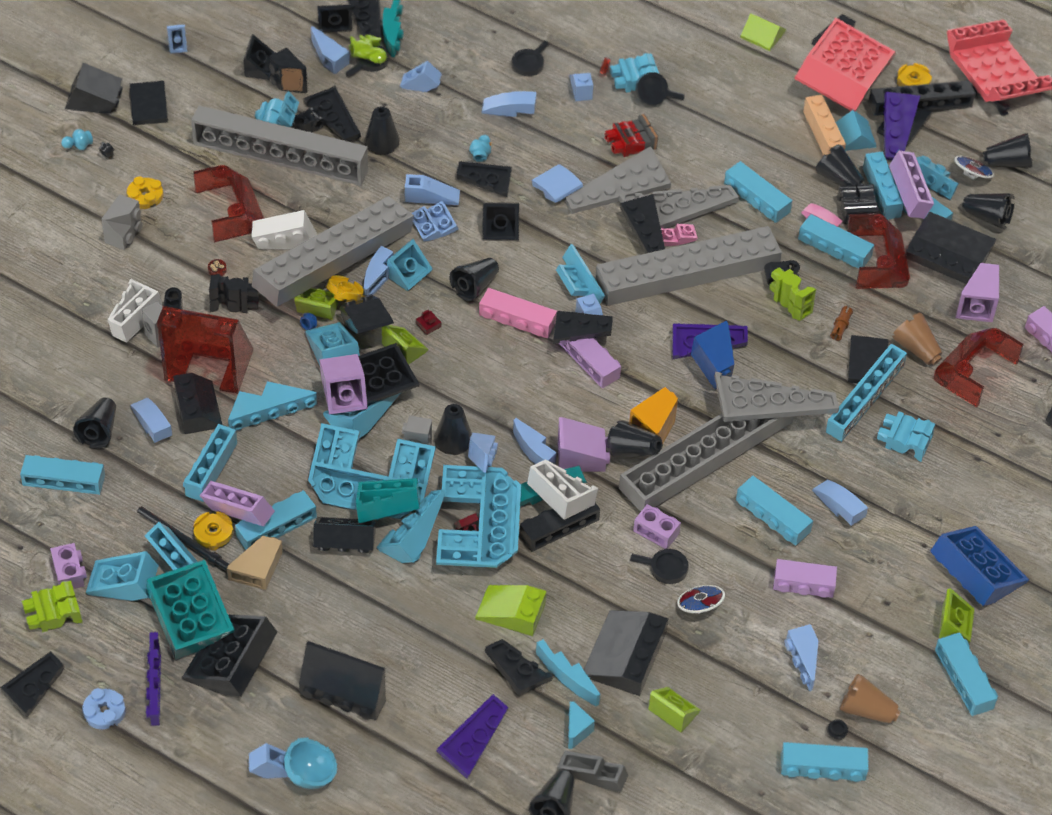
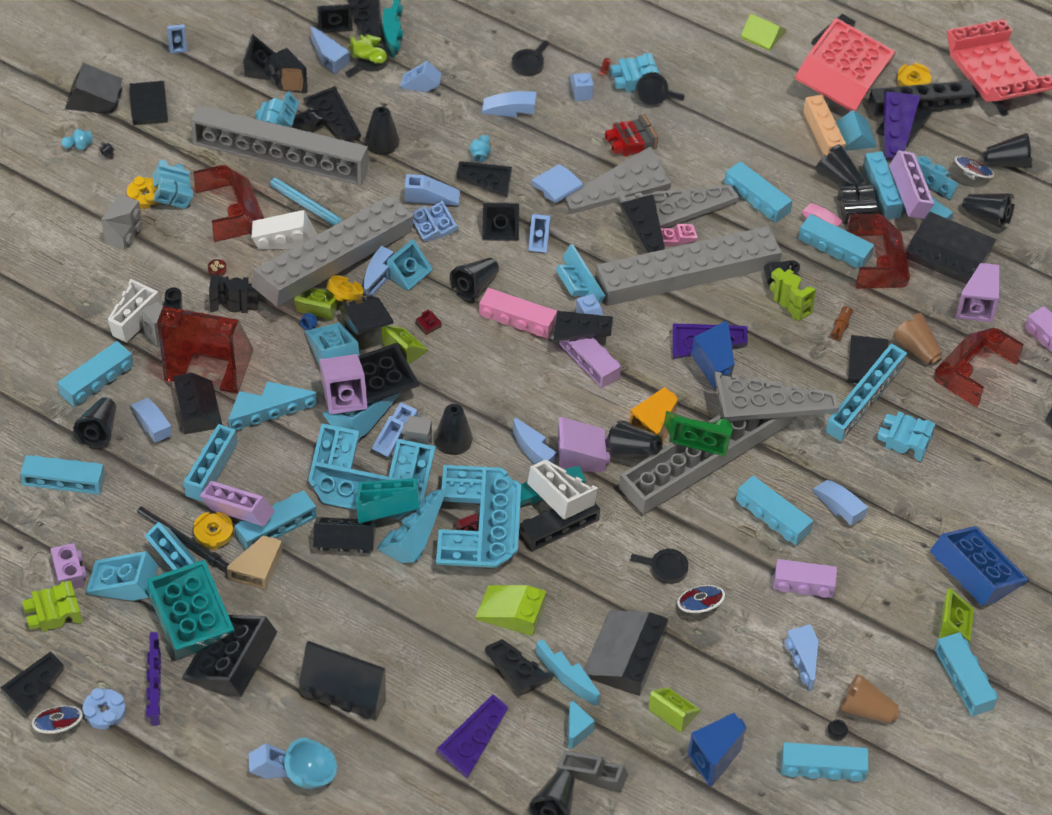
light blue slope [468,433,498,473] -> none
lavender brick [633,504,681,549] -> none
none -> shield [32,706,83,734]
none -> medium azure brick [57,341,133,407]
none -> medium azure hips [152,159,193,209]
none -> medium azure axle [270,177,342,226]
none -> light blue slope [371,402,420,458]
none -> light blue slope [528,213,551,253]
none -> green slope [664,411,733,457]
none -> blue slope [688,712,746,787]

